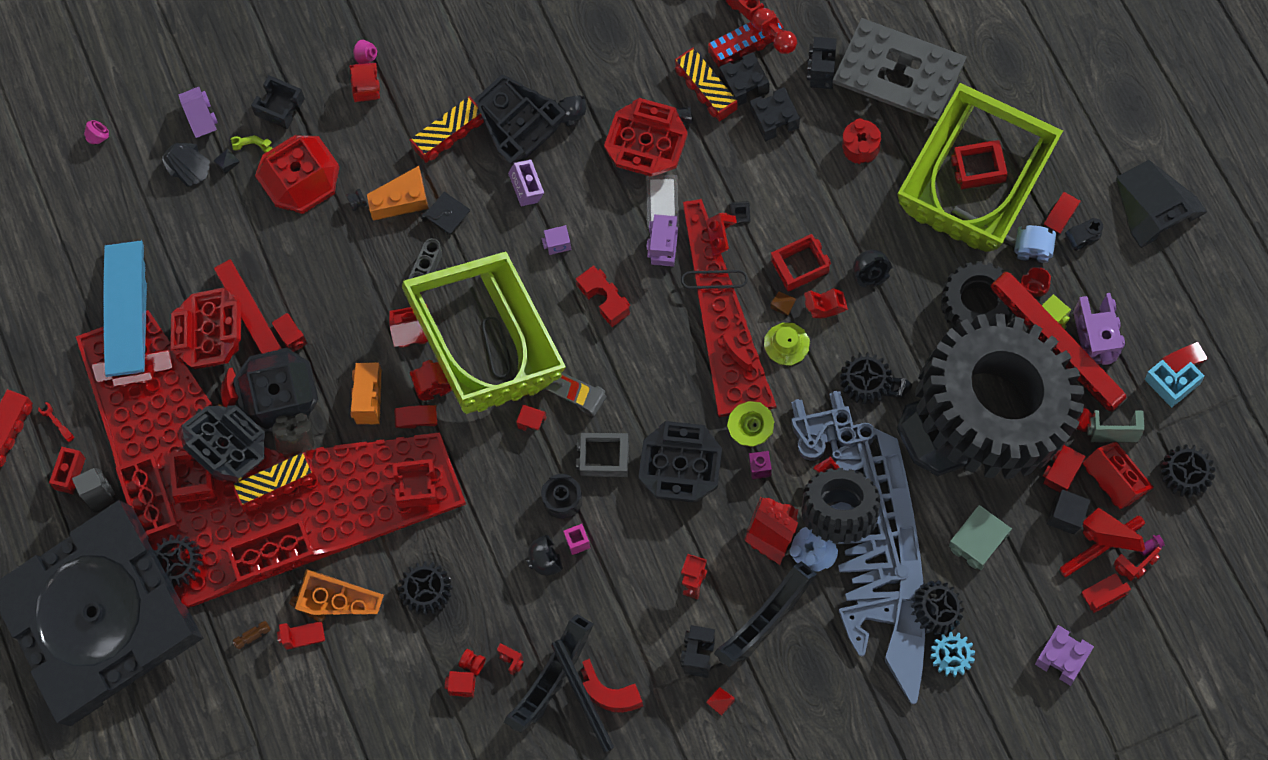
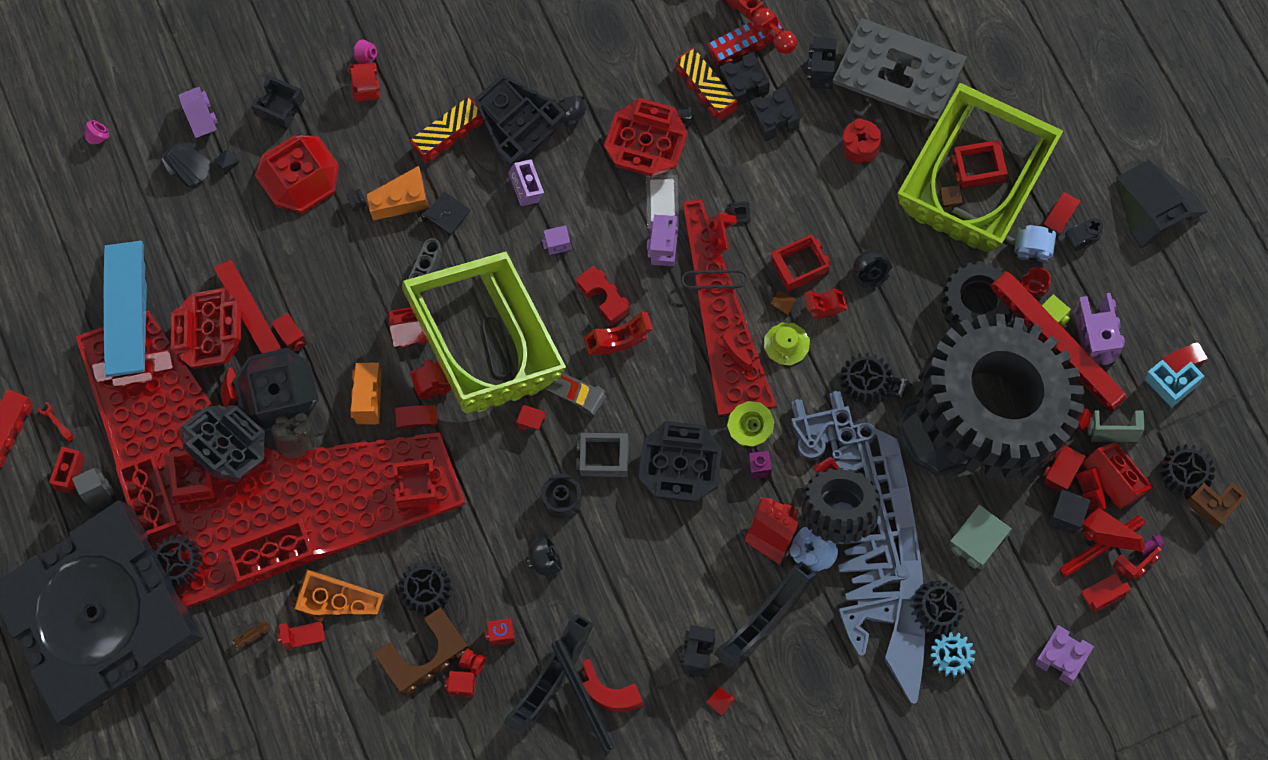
lime arm [231,135,273,153] -> none
brick [232,452,317,512] -> none
red bracket [497,643,524,675] -> none
dark pink brick [564,524,590,555] -> none
red piece [681,554,707,599] -> none
none -> reddish brown arch [374,607,469,696]
none -> red brick [485,619,515,646]
none -> red arch [583,312,653,355]
none -> reddish brown tile [940,185,963,208]
none -> red slope [1076,467,1106,514]
none -> reddish brown panel [1186,482,1248,529]

